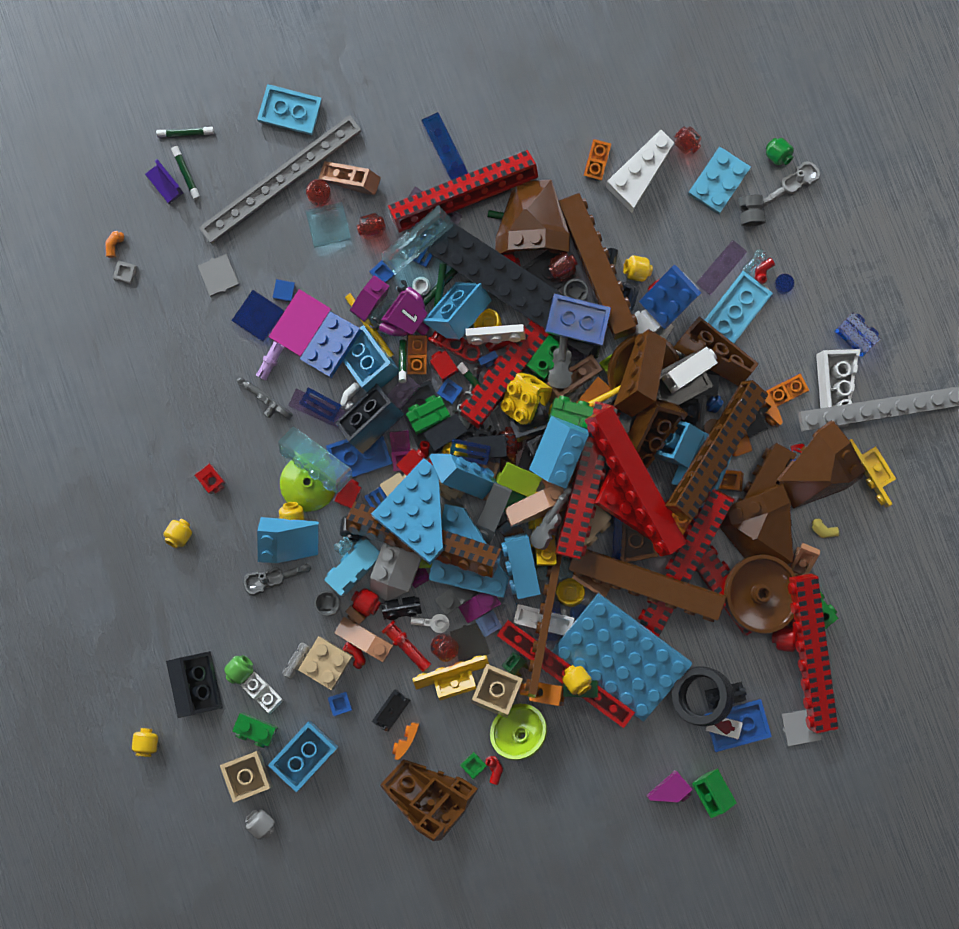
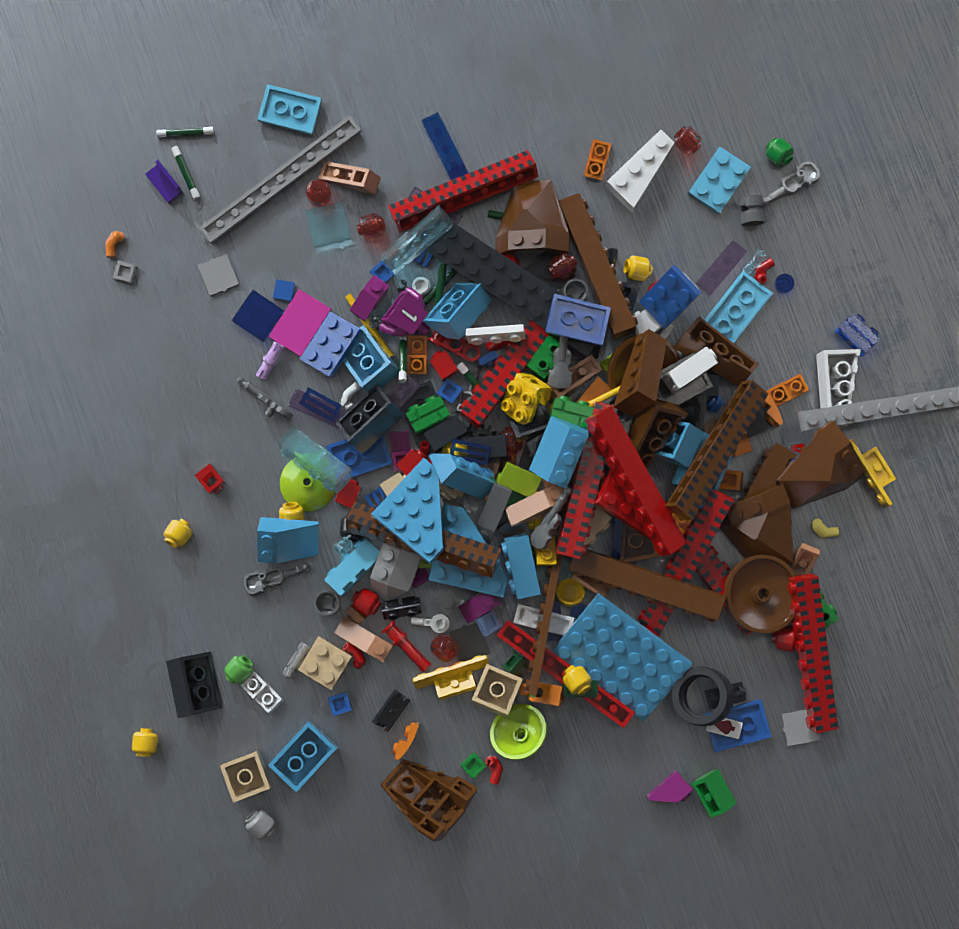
green brick [232,712,278,748] -> none
yellow hair [473,308,502,328] -> none

